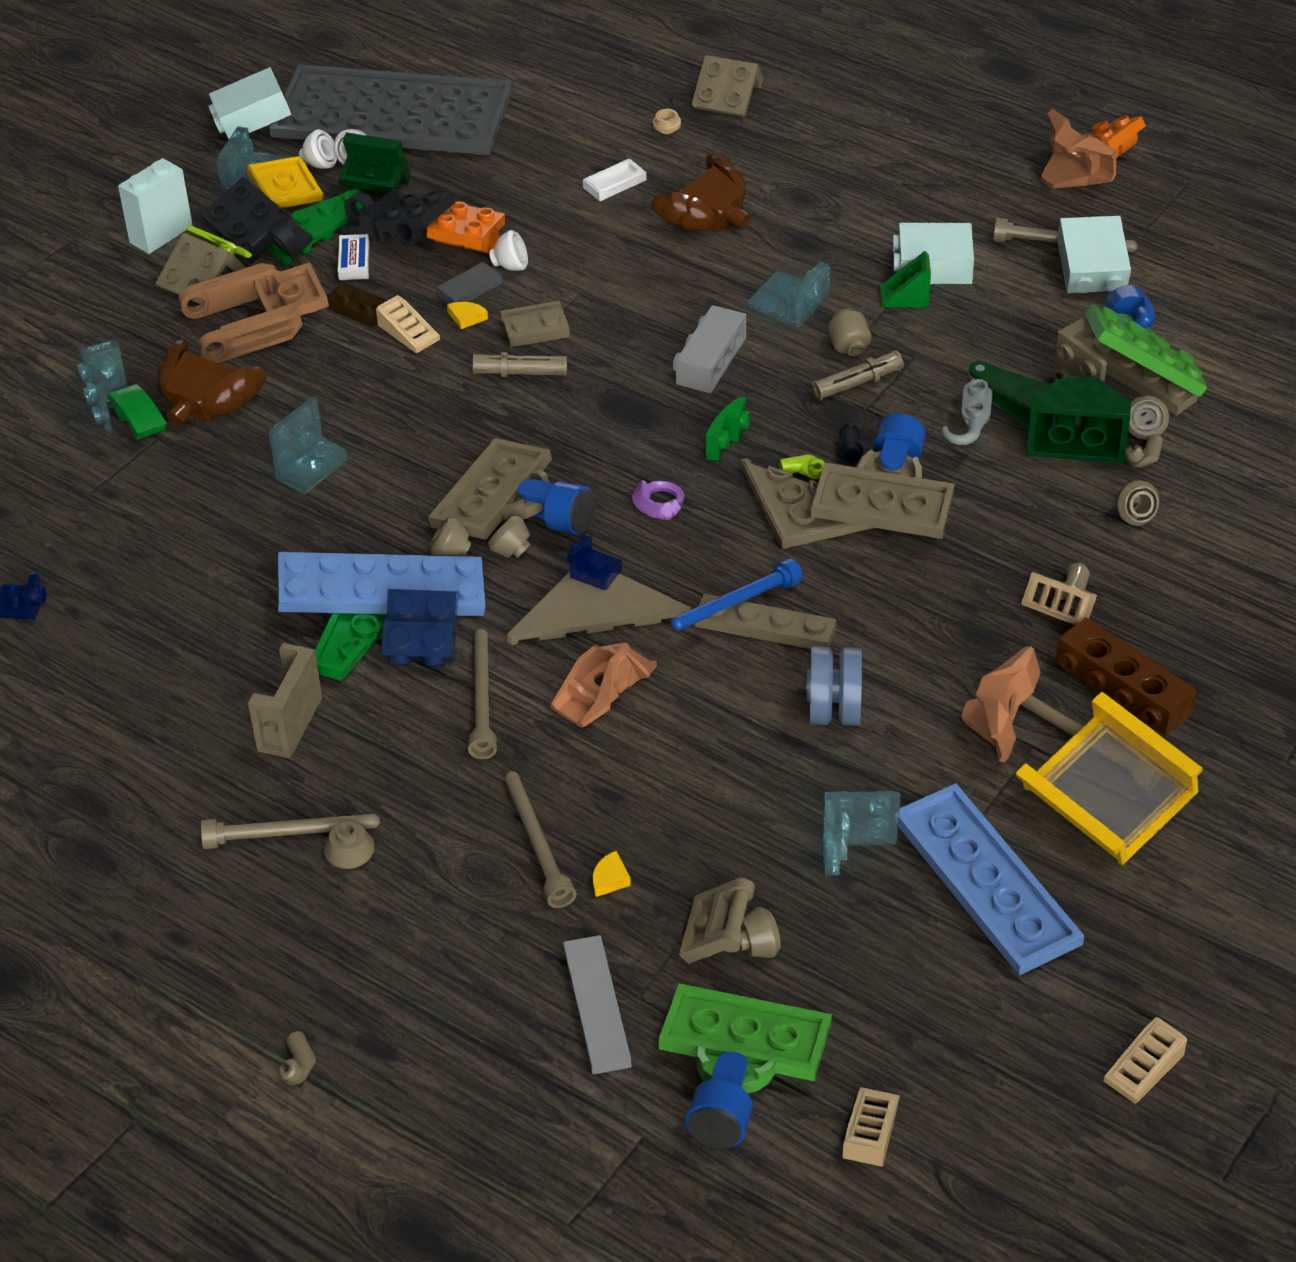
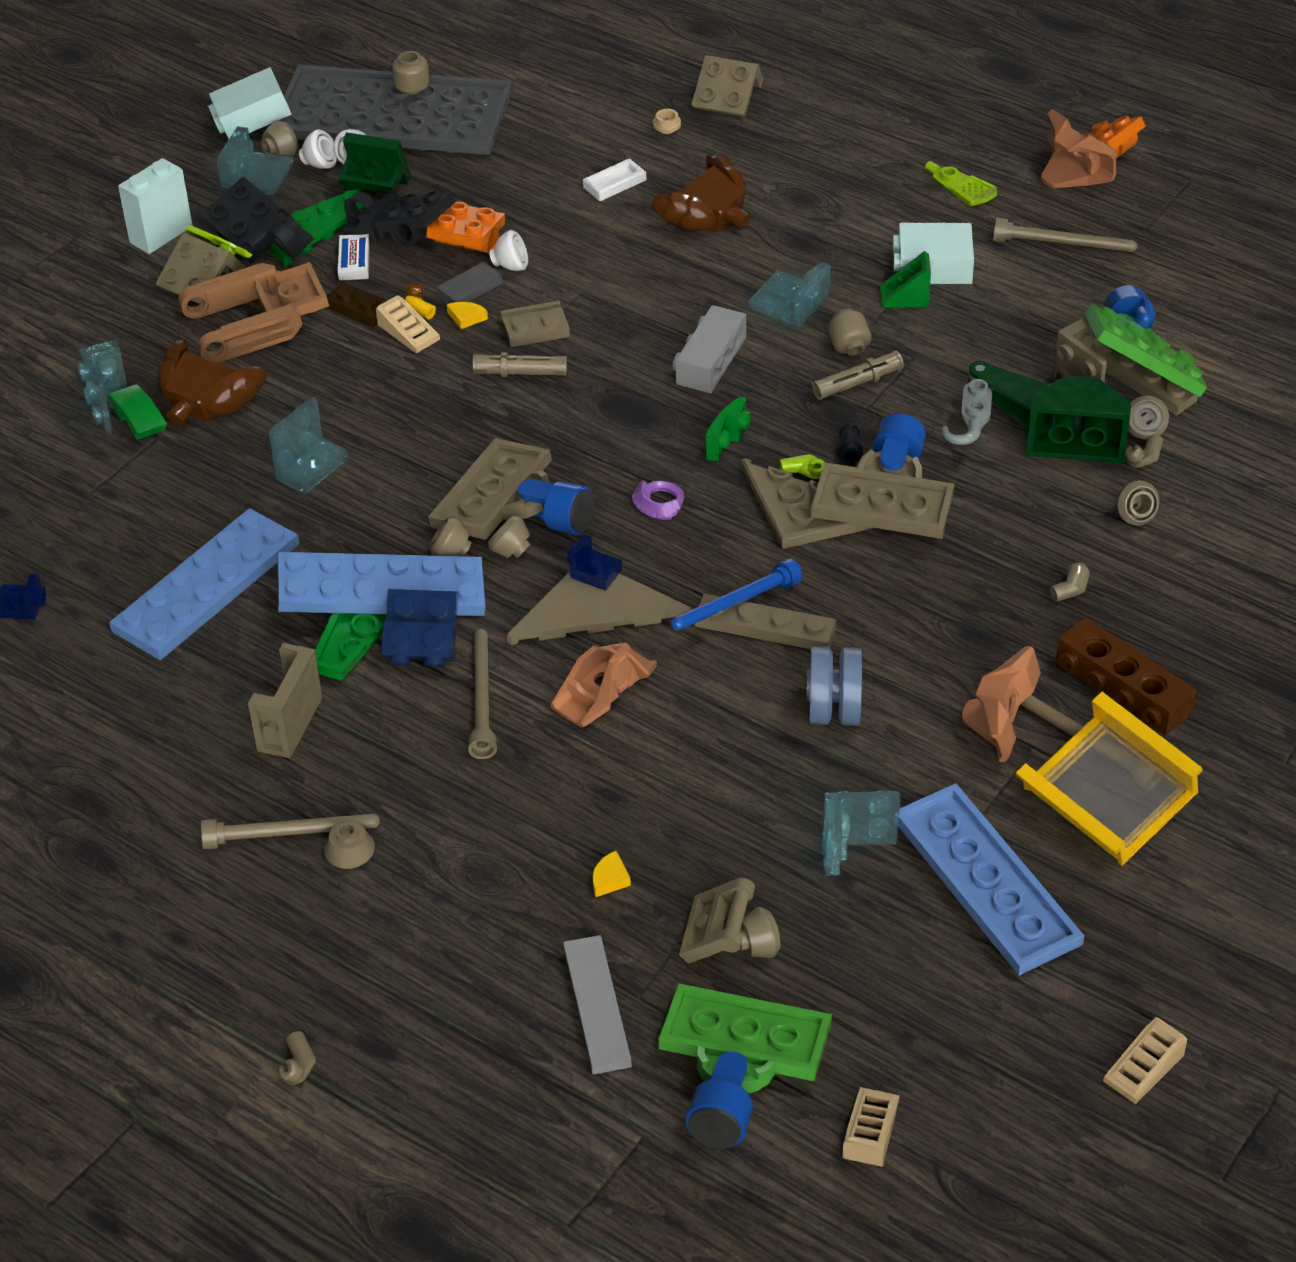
yellow tile [246,156,323,208] -> none
dark tan piece [505,771,577,908] -> none
tan slope [1021,572,1097,625] -> none
light aqua brick [1057,216,1131,293] -> none
none -> medium blue plate [109,508,300,661]
none -> dark tan cone [261,120,298,158]
none -> dark tan head [392,51,430,95]
none -> yellow arm [404,282,436,319]
none -> lime piece [924,161,997,207]

